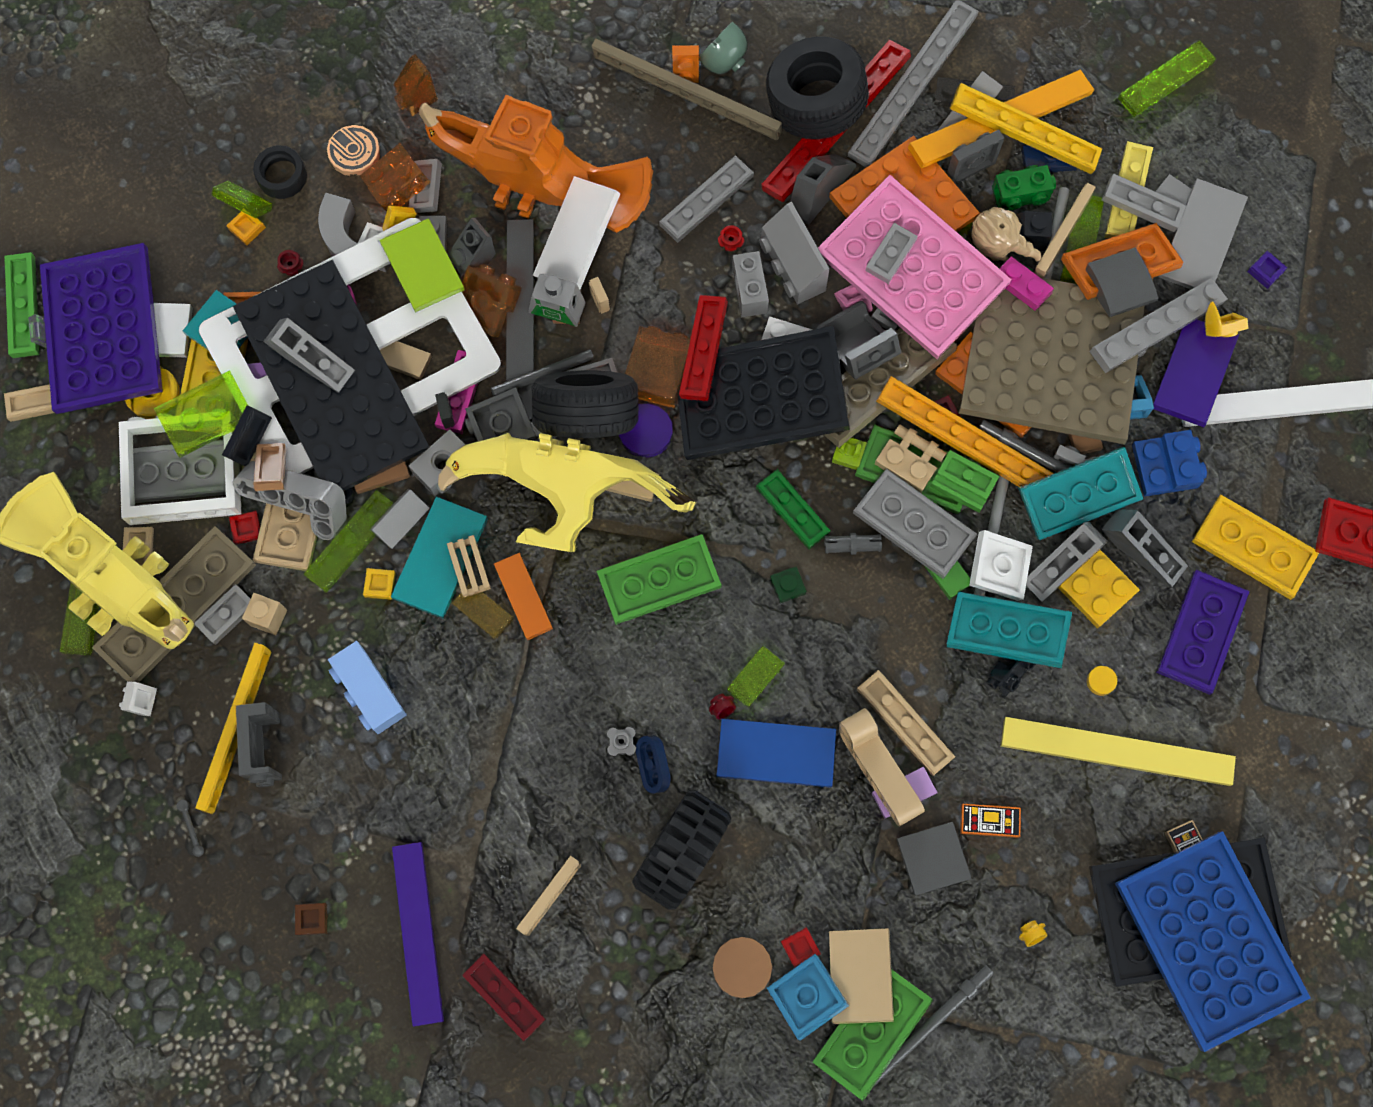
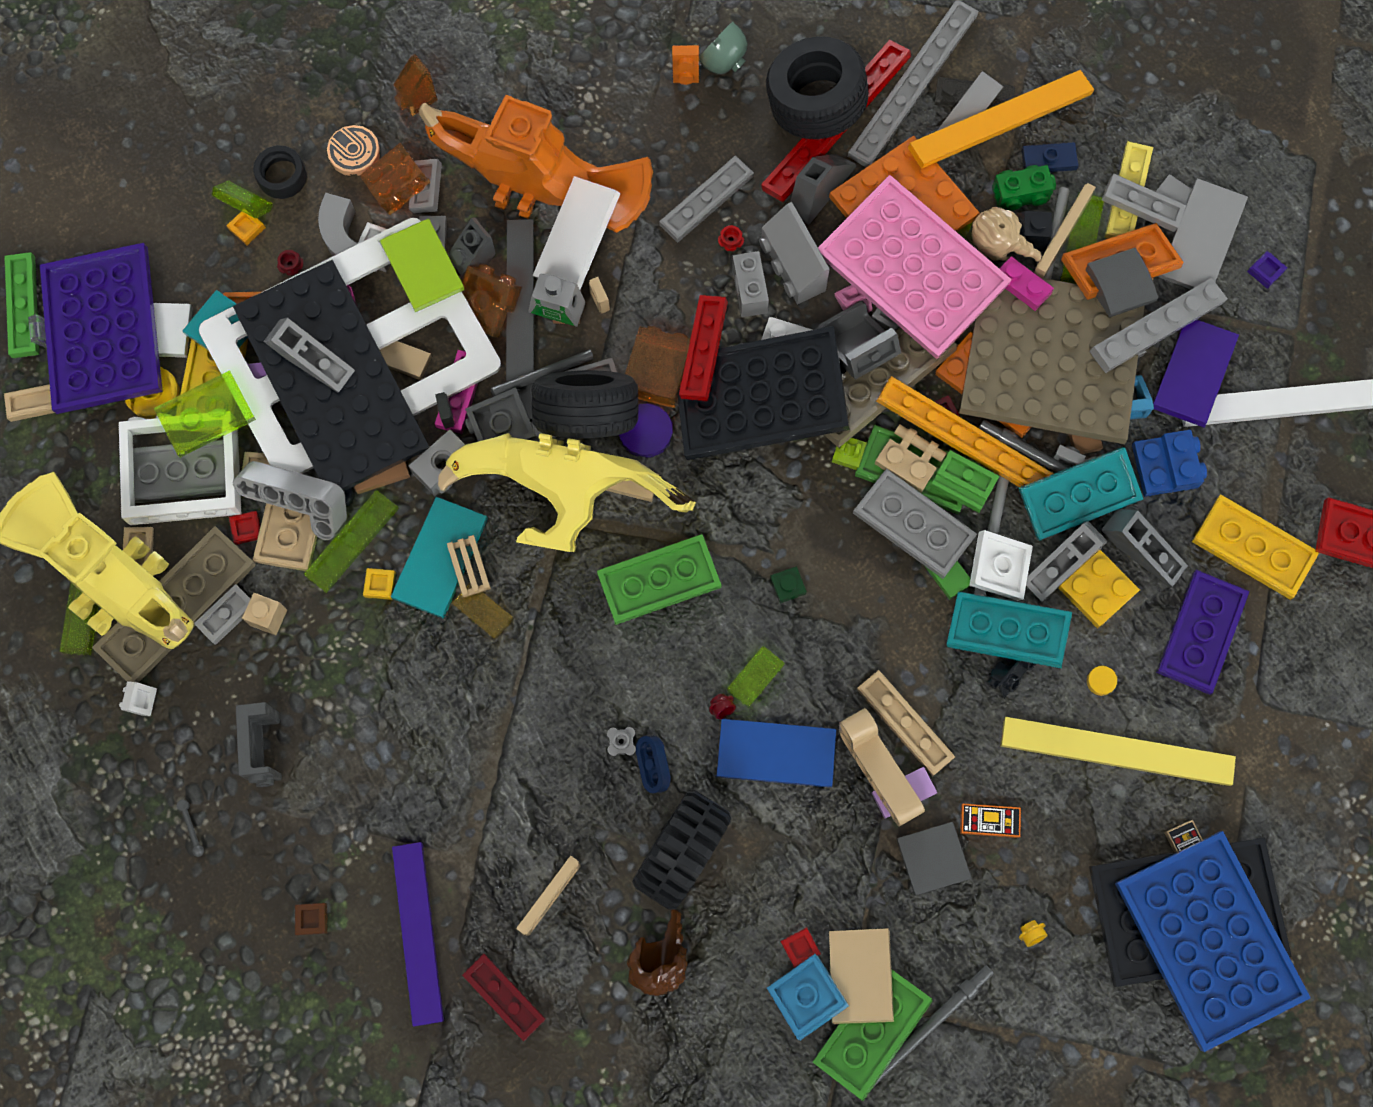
yellow tile [195,643,271,814] -> none
black tile [222,405,272,466] -> none
medium nougat tile [253,443,287,491] -> none
light blue brick [328,641,407,734] -> none
light grey tile [370,489,430,549] -> none
yellow plate [382,206,417,231] -> none
orange tile [494,553,553,640] -> none
dark tan tile [592,38,782,140] -> none
medium nougat tile [713,937,772,998] -> none
green tile [756,469,831,550] -> none
dark grey pin [824,533,882,555] -> none
light grey plate [865,223,918,284] -> none
dark grey plate [947,130,1004,184] -> none
yellow tile [950,83,1102,174] -> none
clear neon green tile [1118,40,1216,117] -> none
yellow plate [1205,301,1248,337] -> none
none -> reddish brown hair [627,909,688,996]

